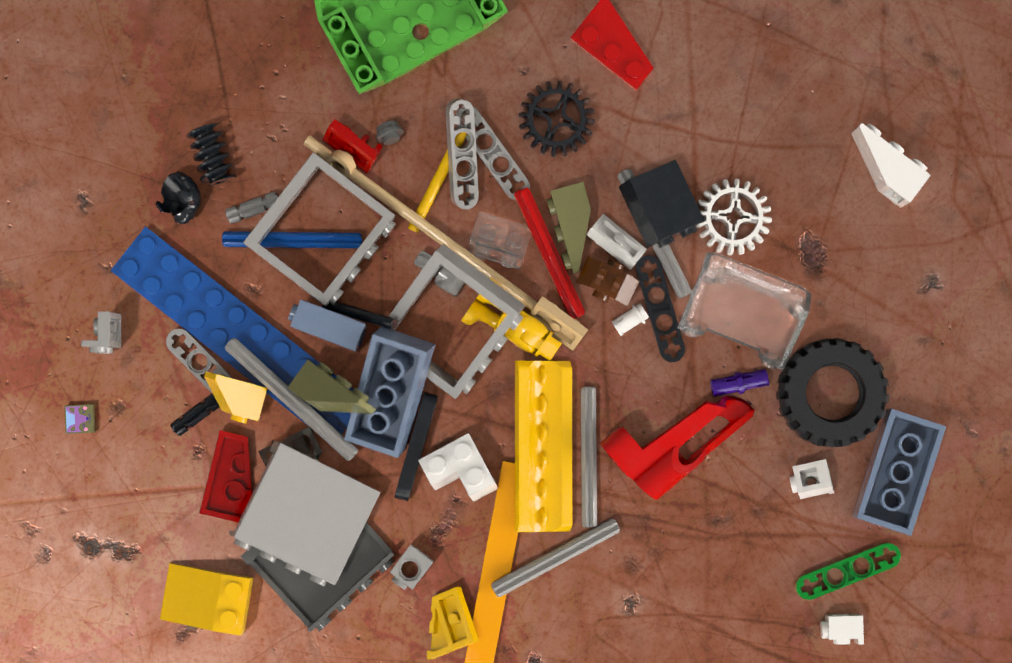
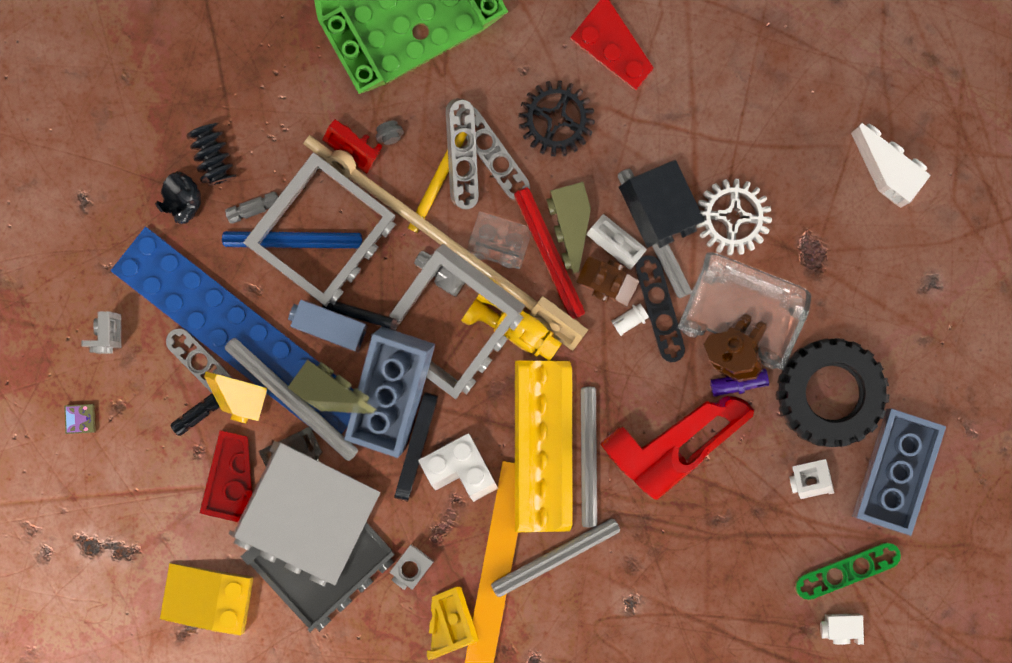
none -> reddish brown hinge [704,314,767,382]

